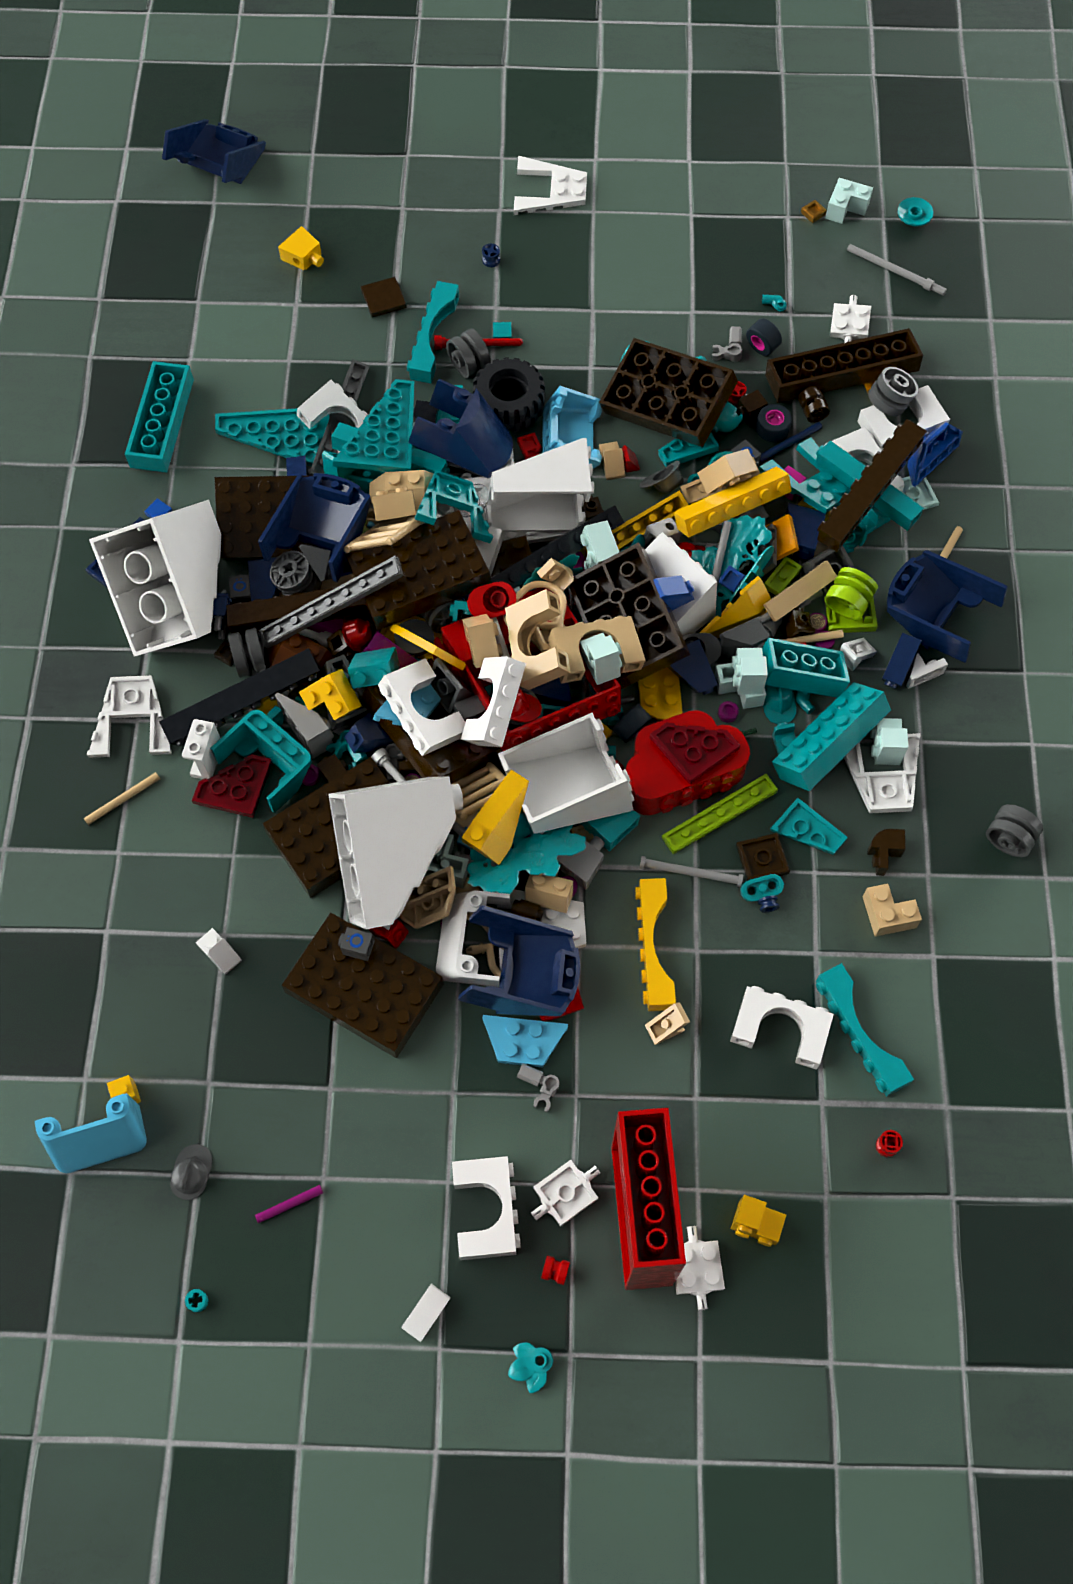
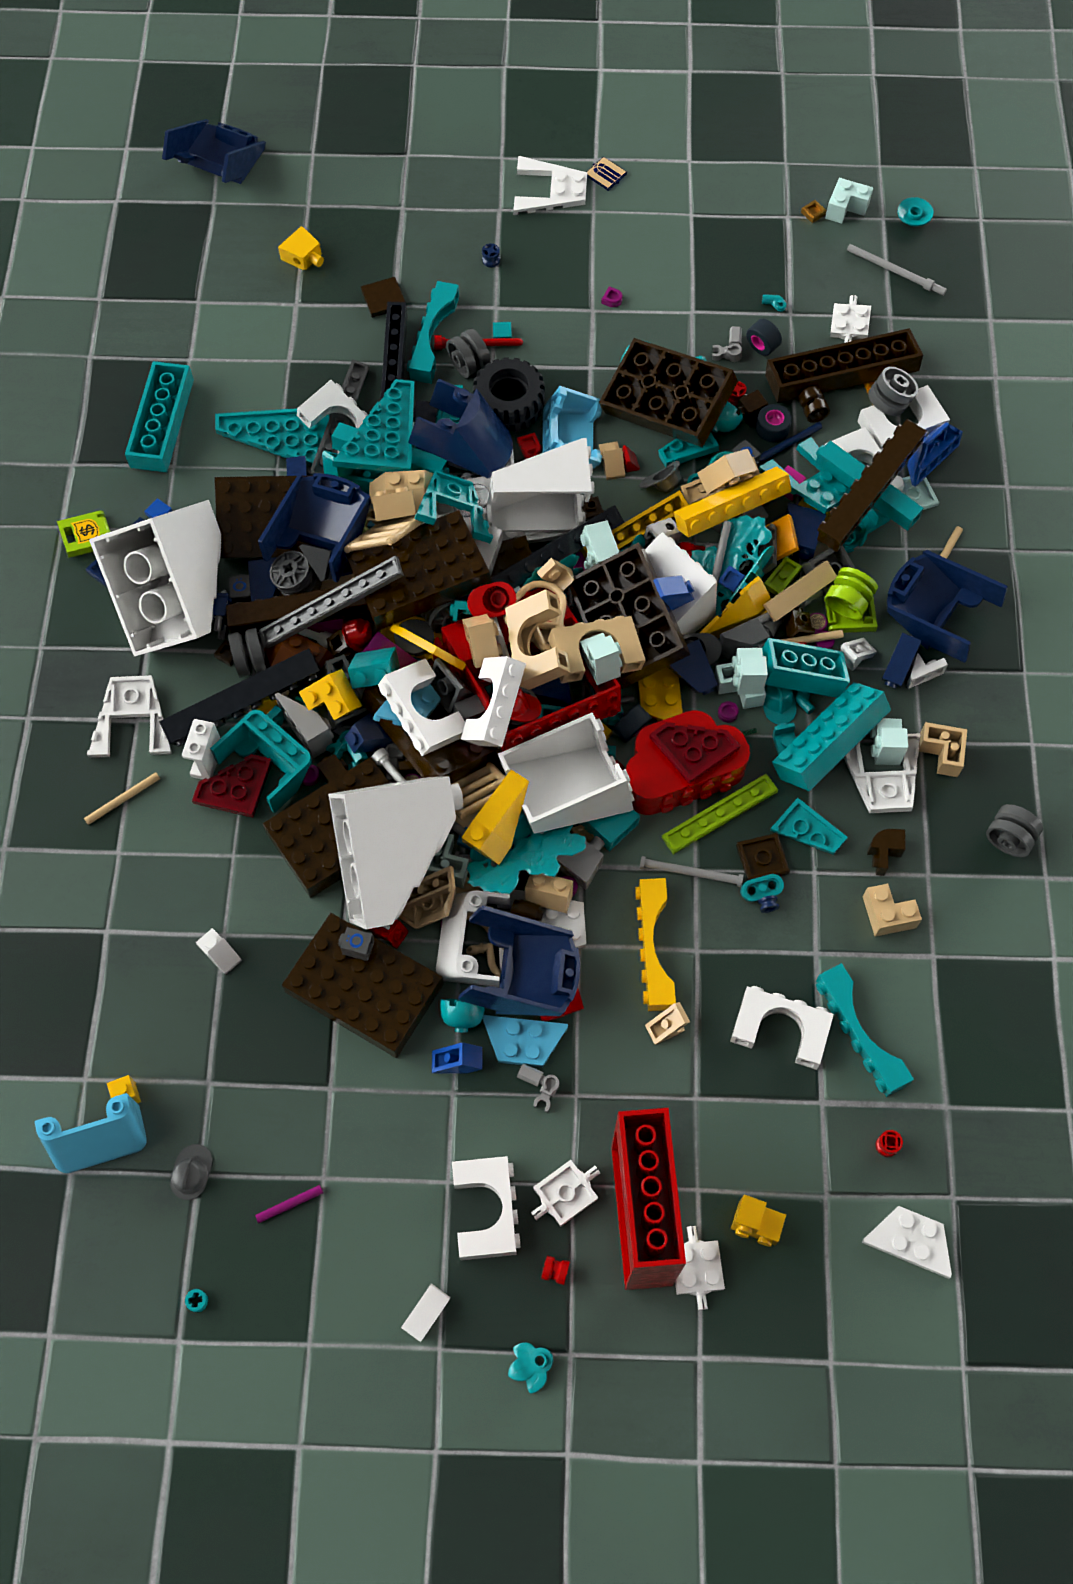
none -> lime container [57,510,110,558]
none -> black brick [380,302,408,400]
none -> blue slope [432,1042,482,1073]
none -> teal cylinder [440,998,485,1033]
none -> piece [587,157,627,191]
none -> magenta tile [601,286,623,307]
none -> white wing [862,1206,952,1279]
none -> tan brick [919,722,967,777]

